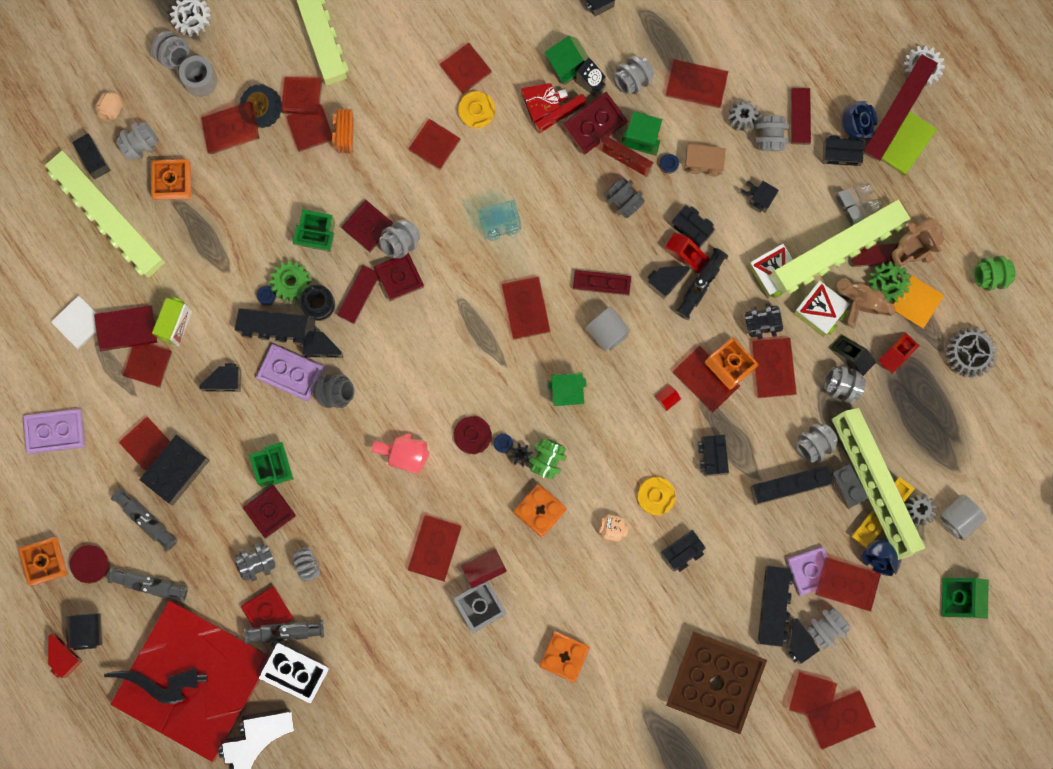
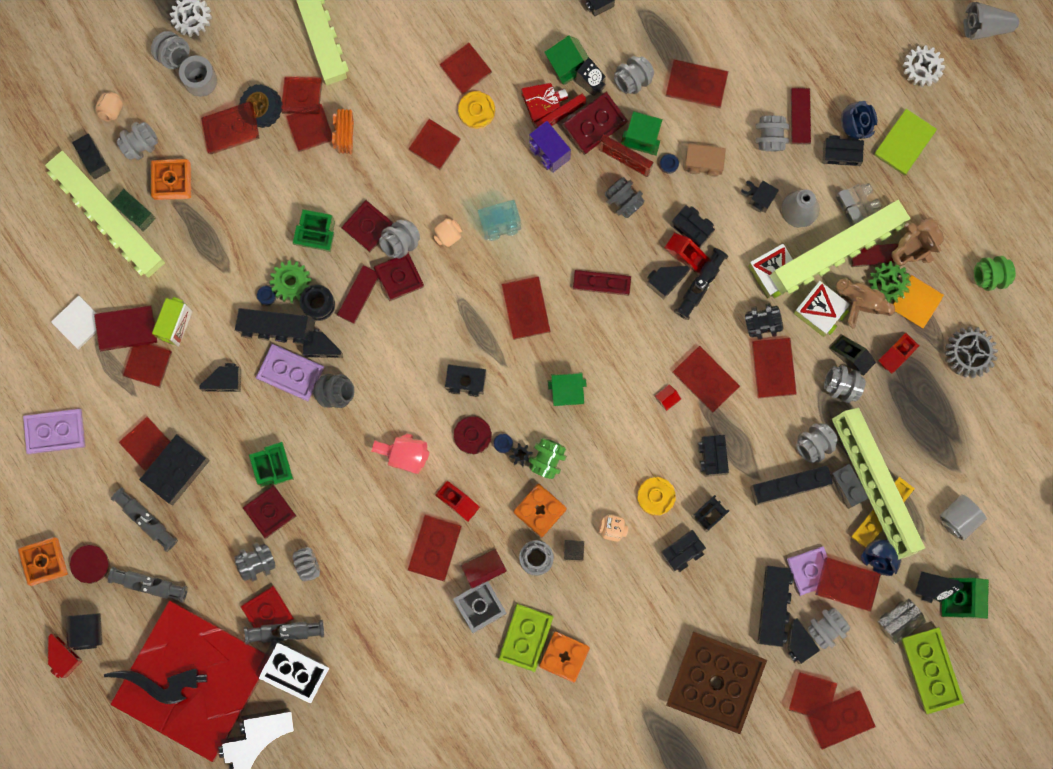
light grey piece [585,306,631,352] -> none
orange brick [705,337,758,390] -> none
light grey gear [728,99,760,132] -> none
dark red tile [864,54,938,162] -> none
light grey gear [905,494,937,526] -> none
none -> clear green brick [111,189,156,232]
none -> light nougat head [434,219,463,247]
none -> red slope [435,481,480,522]
none -> black brick [445,364,487,397]
none -> lime tile [498,604,554,672]
none -> light grey piece [519,540,554,576]
none -> dark purple brick [529,121,571,173]
none -> clear smoke brick [564,540,584,562]
none -> black piece [692,495,729,532]
none -> light grey cone [782,190,819,228]
none -> clear smoke brick [878,599,926,644]
none -> lime plate [901,627,964,715]
none -> black slope [915,571,964,603]
none -> light grey cone [963,2,1019,40]

